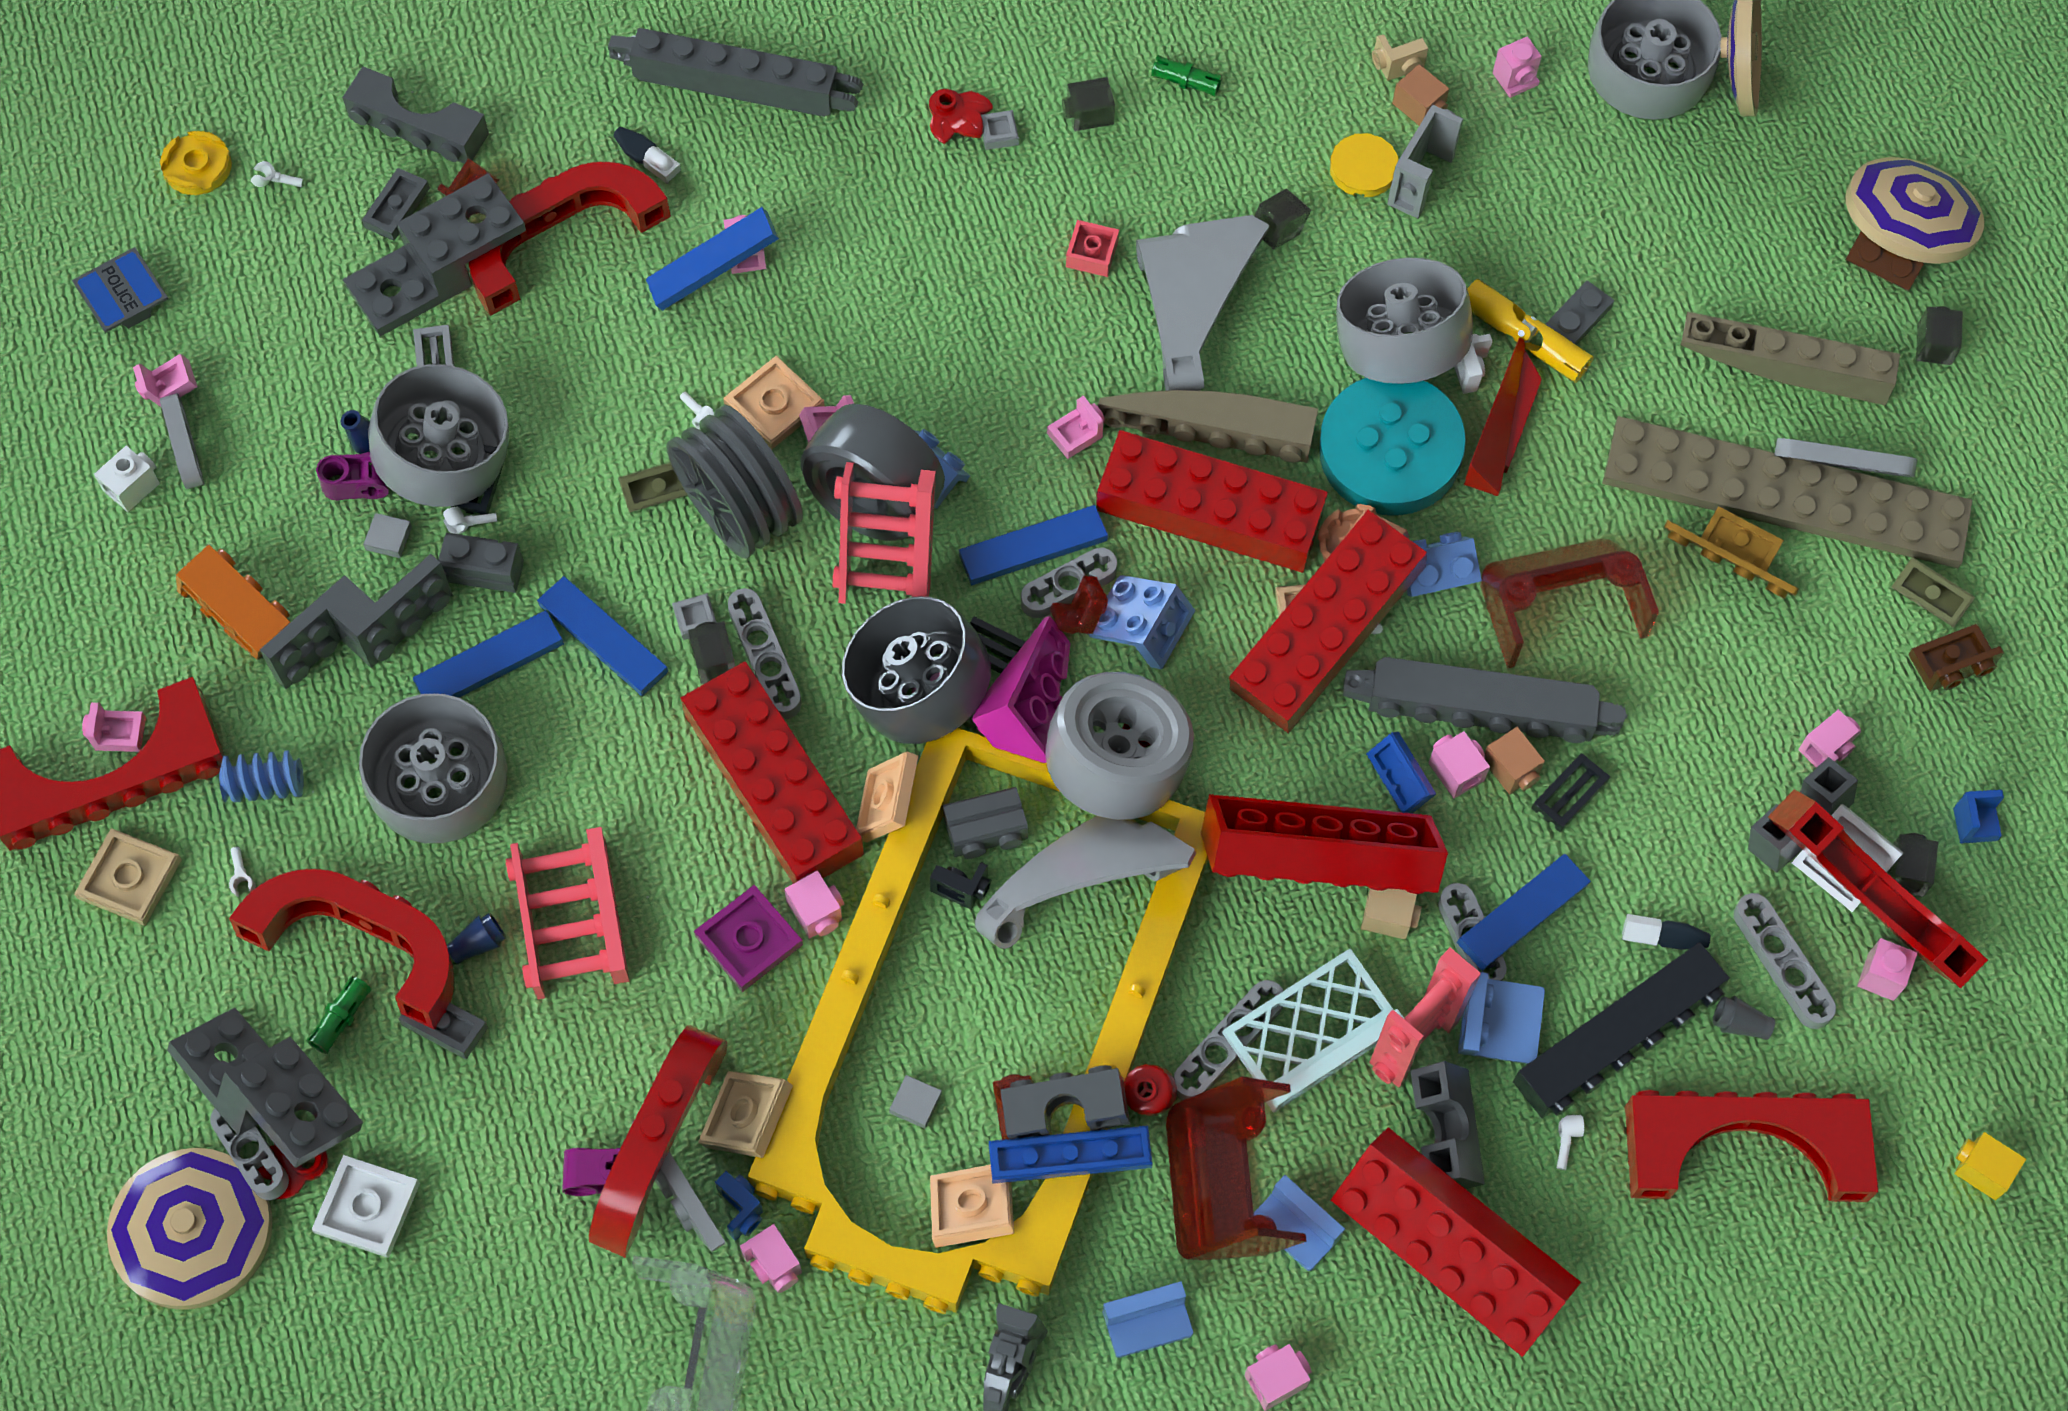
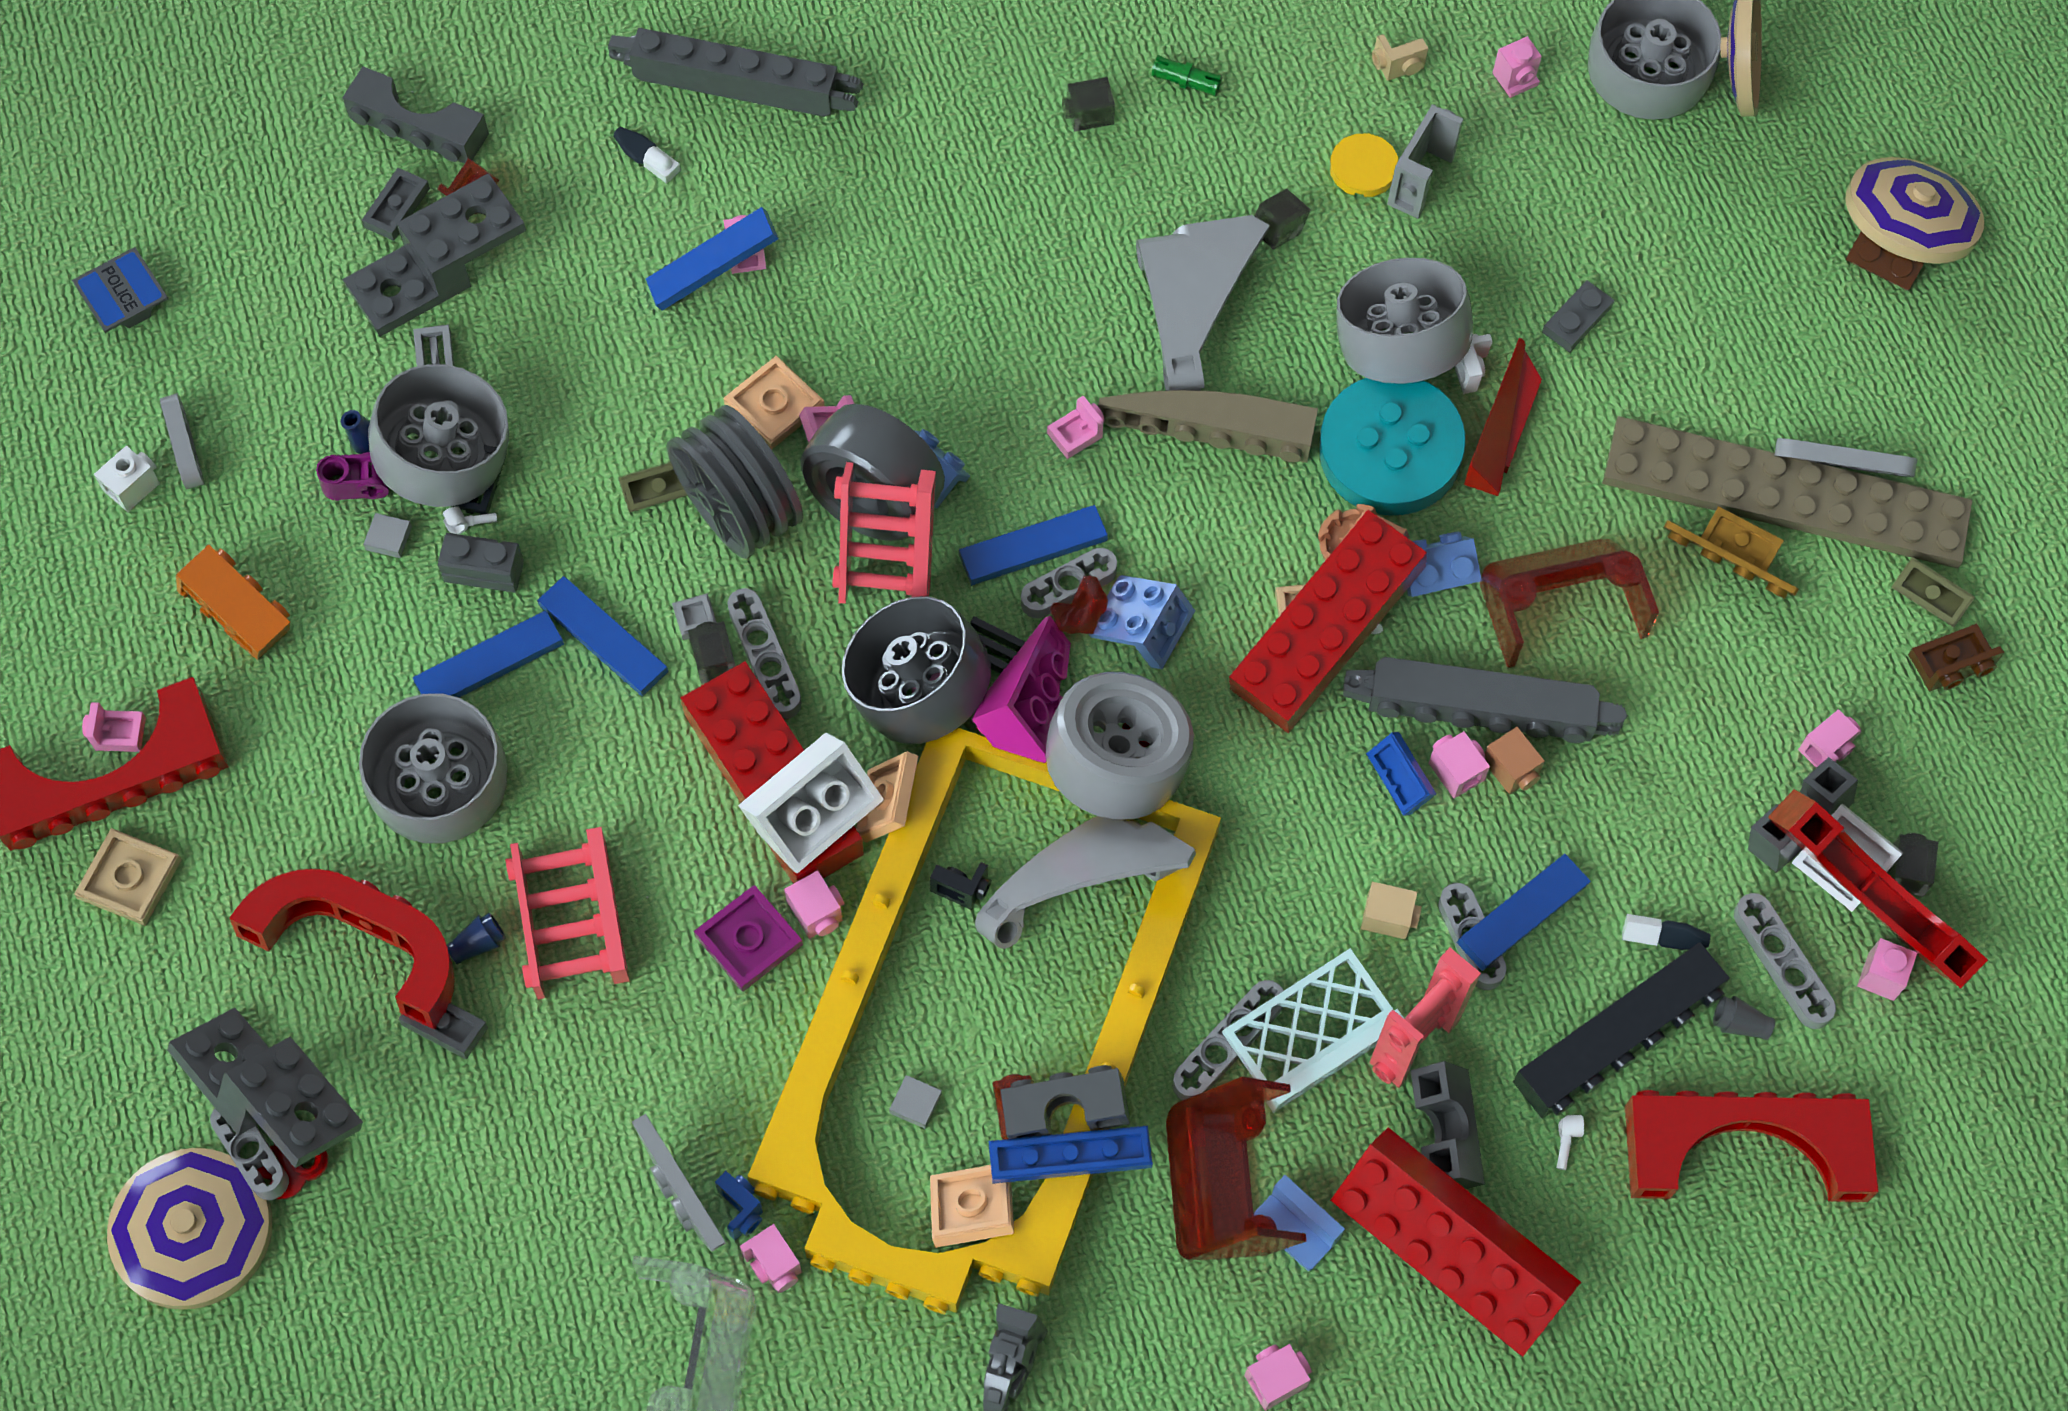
bright pink bracket [133,354,197,407] -> none
yellow tile [160,131,232,195] -> none
medium blue piece [219,750,304,803] -> none
white hand [229,847,256,897] -> none
white hand [251,161,303,187] -> none
dark grey bracket [260,554,453,689] -> none
green pin [306,976,372,1054] -> none
white plate [311,1155,420,1258] -> none
red arch [469,162,671,316] -> none
magenta piece [562,1148,620,1196] -> none
red arch [589,1025,727,1258] -> none
white hand [680,392,714,430] -> none
tan tile [698,1071,793,1158] -> none
red plate [929,89,993,144] -> none
dark grey brick [943,787,1028,859] -> none
light grey tile [981,110,1019,150] -> none
coral piece [1066,220,1119,277] -> none
red brick [1096,430,1328,573] -> none
medium blue panel [1102,1281,1193,1358] -> none
red head [1124,1064,1177,1116] -> none
red brick [1201,794,1448,894] -> none
nougat brick [1392,64,1450,126] -> none
medium blue bracket [1458,972,1545,1064] -> none
yellow piece [1467,279,1594,383] -> none
black tile [1531,753,1610,832] -> none
dark tan slope [1681,312,1900,406] -> none
clear smoke brick [1916,306,1963,365] -> none
blue panel [1953,790,2004,843] -> none
yellow brick [1954,1132,2026,1201] -> none
none -> white slope [738,733,884,873]

